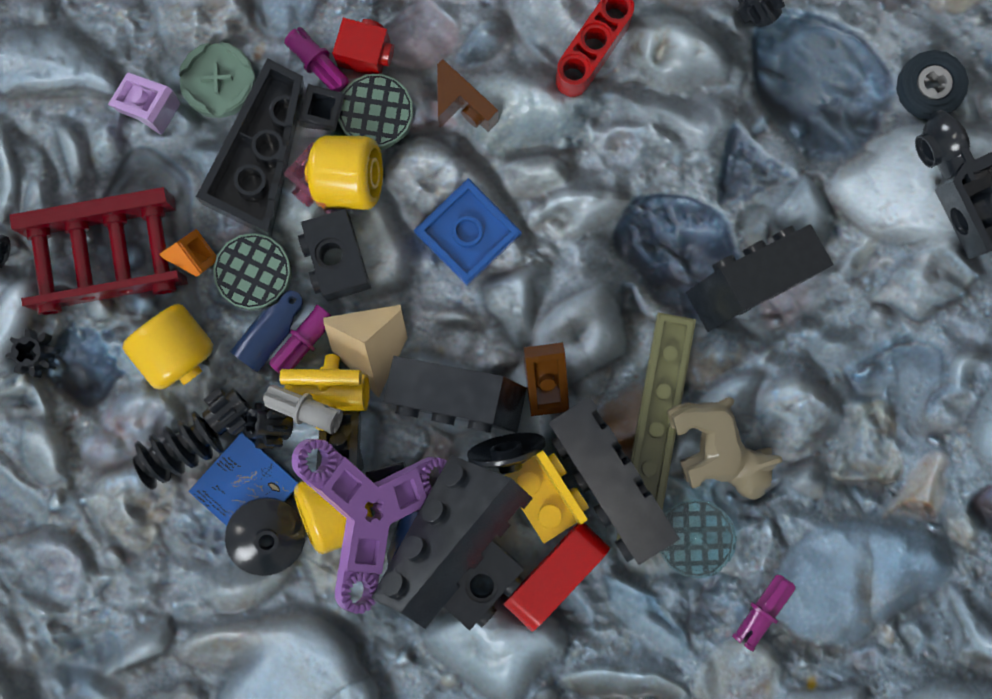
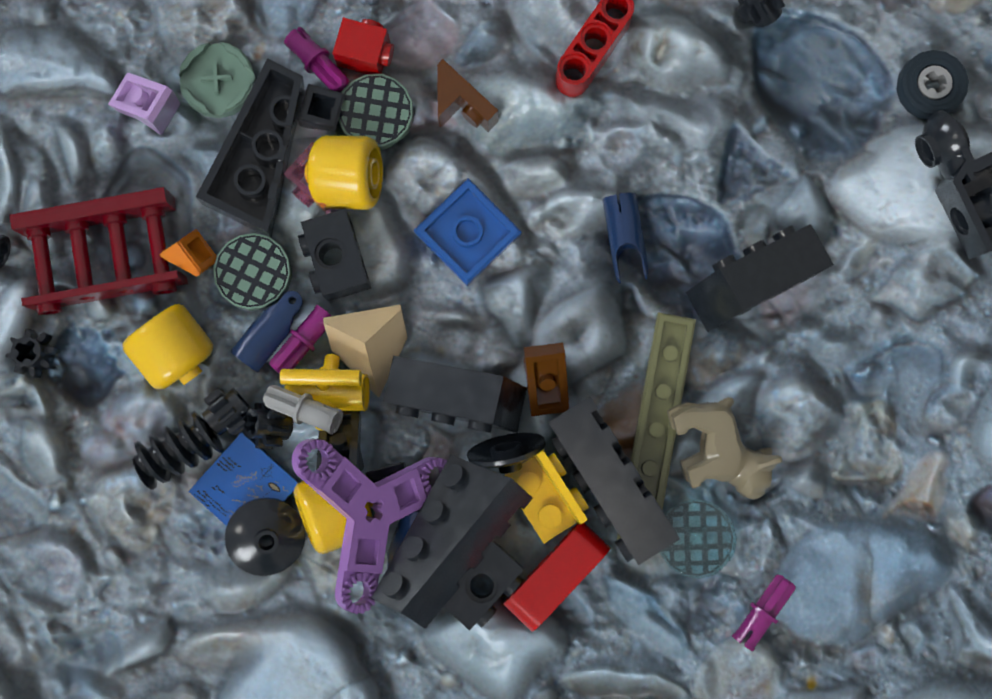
none -> dark blue piece [602,192,648,284]

